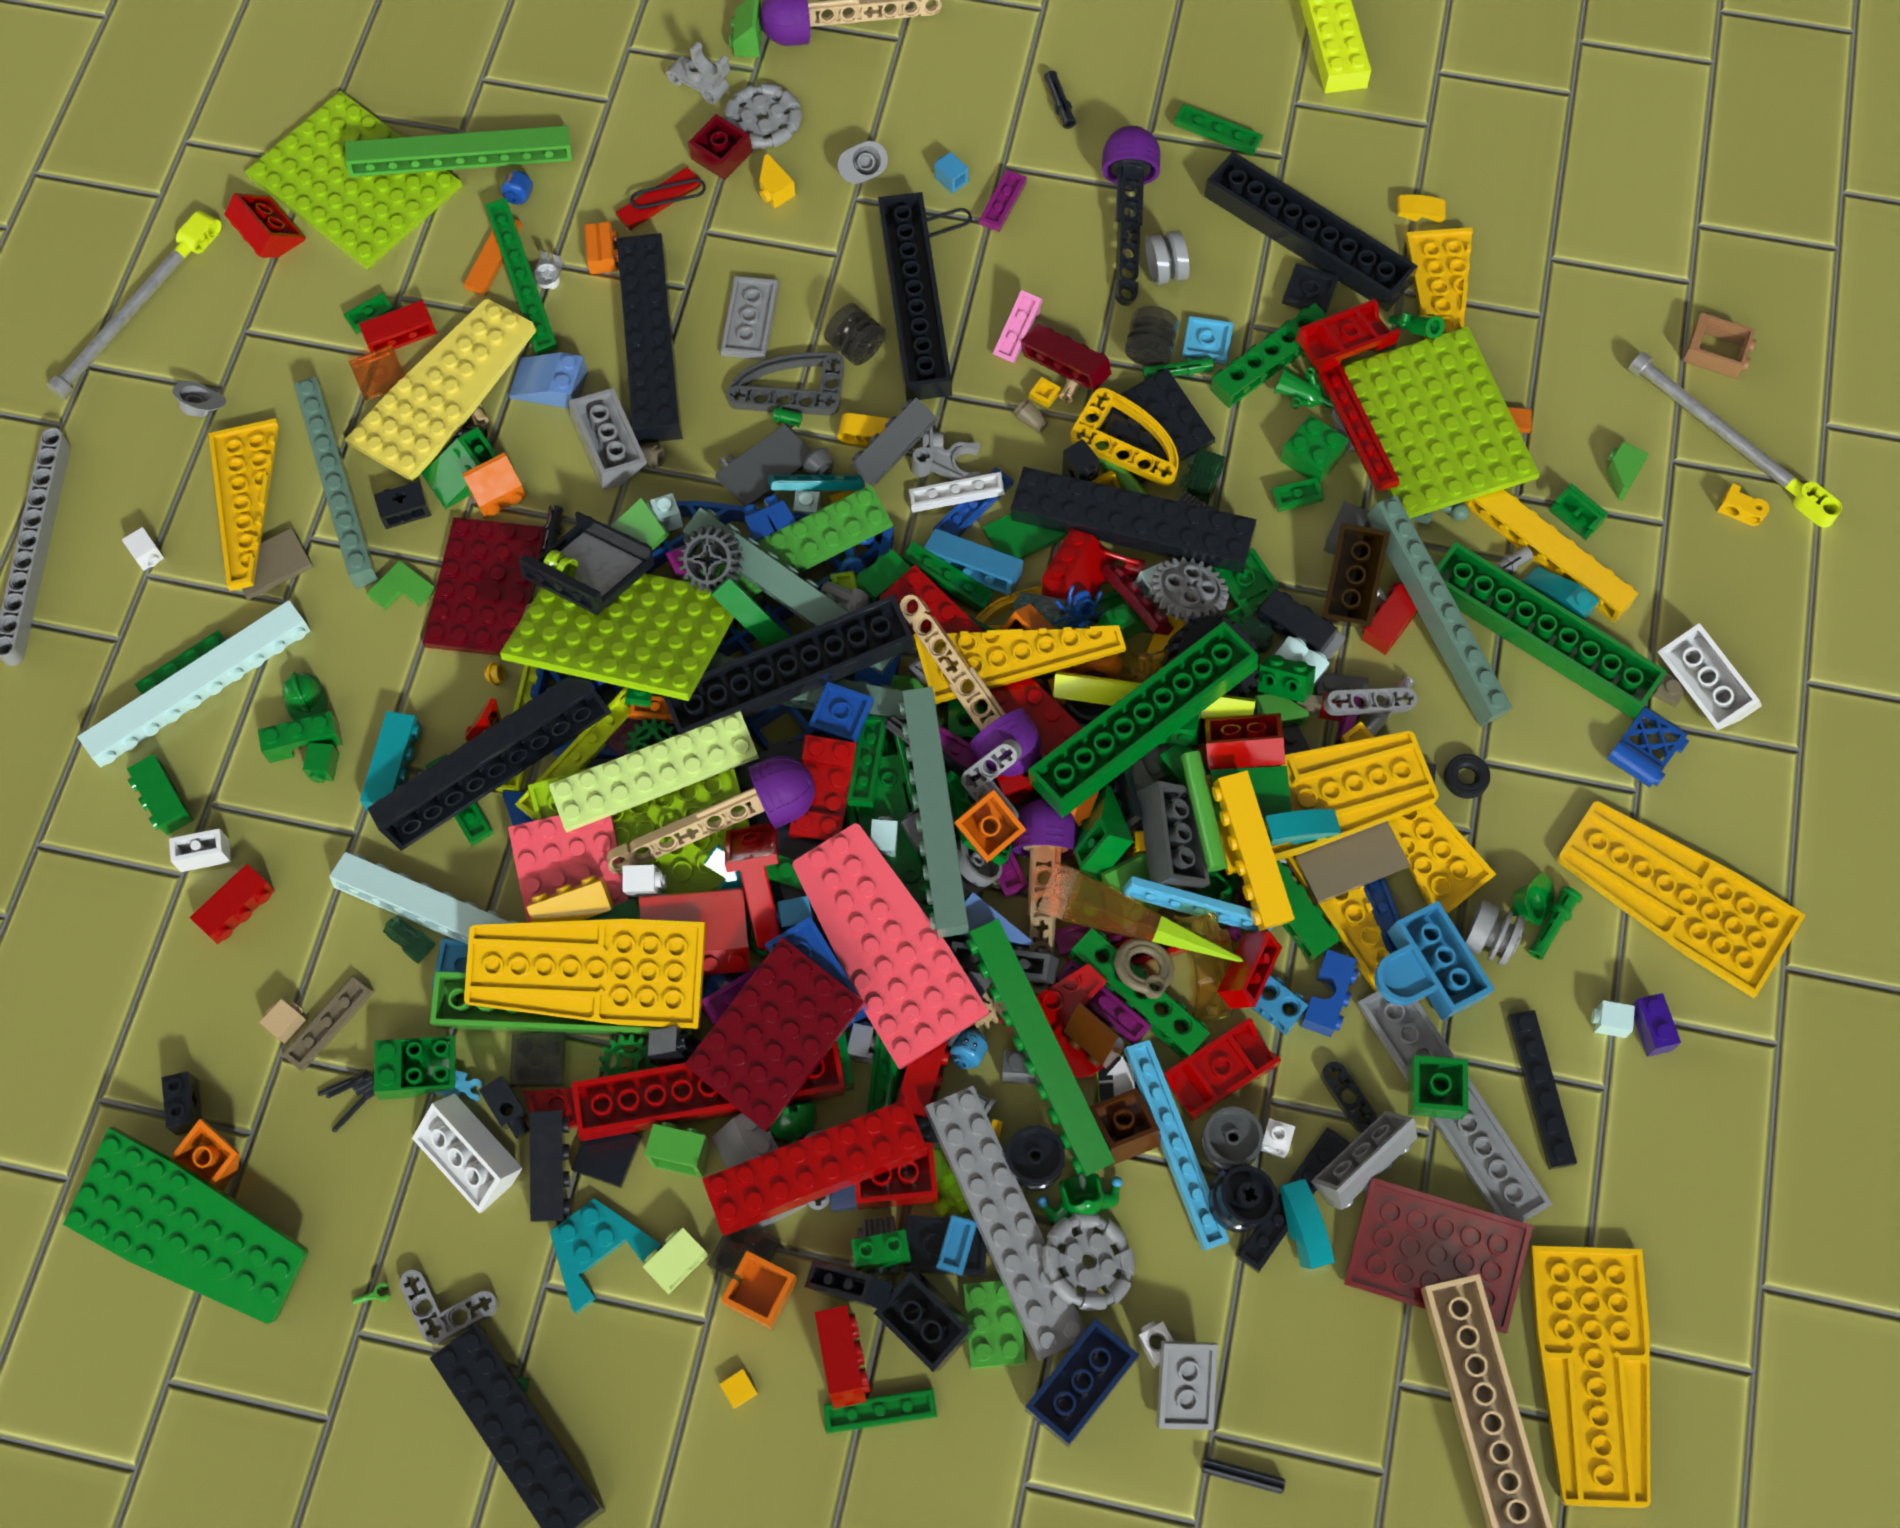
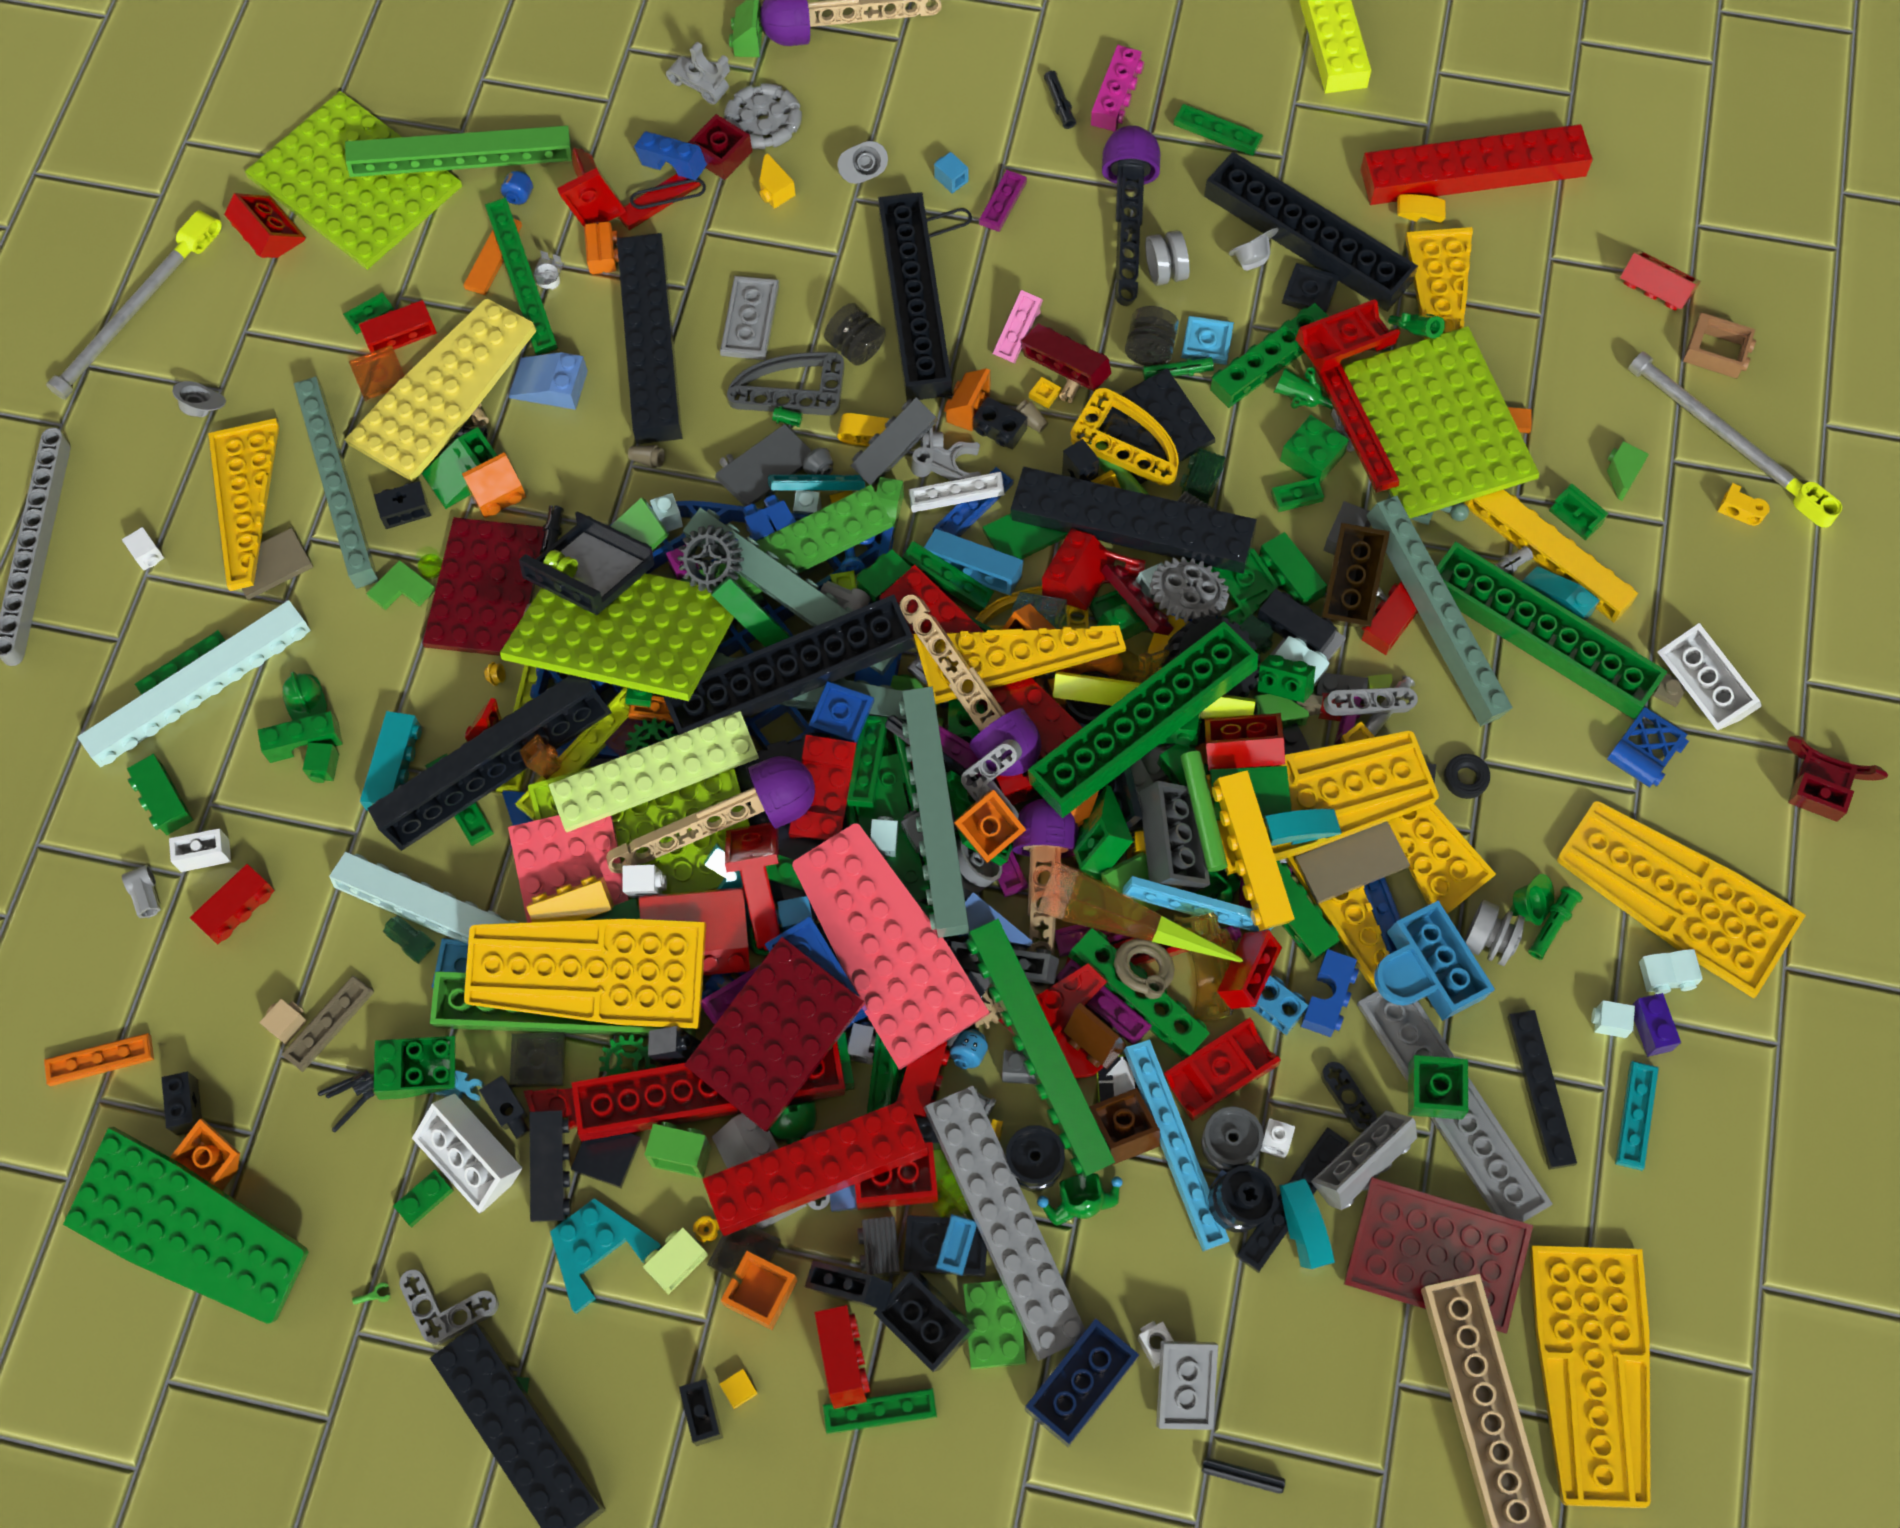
light grey slope [569,388,647,490] -> none
green brick [851,1229,911,1272] -> none
light grey plate [1042,1213,1135,1311] -> none
blue animal [1053,585,1107,629] -> none
none -> orange tile [44,1033,154,1086]
none -> light grey piece [122,865,161,918]
none -> green plate [393,1170,454,1227]
none -> clear neon green tile [418,554,442,579]
none -> clear orange brick [520,734,562,779]
none -> red piece [557,148,626,227]
none -> blue arch [634,131,707,180]
none -> black brick [679,1379,724,1446]
none -> yellow plate [693,1216,720,1242]
none -> bright green slope [876,477,904,534]
none -> orange slope [944,368,990,432]
none -> black brick [973,396,1028,450]
none -> dark pink brick [1091,45,1144,132]
none -> light grey piece [1229,228,1279,271]
none -> green brick [1259,532,1327,606]
none -> red brick [1360,124,1593,205]
none -> lime tile [1367,674,1392,700]
none -> teal tile [1615,1061,1659,1171]
none -> slope [1620,250,1701,310]
none -> light aqua brick [1639,949,1703,994]
none -> dark red piece [1787,736,1888,822]

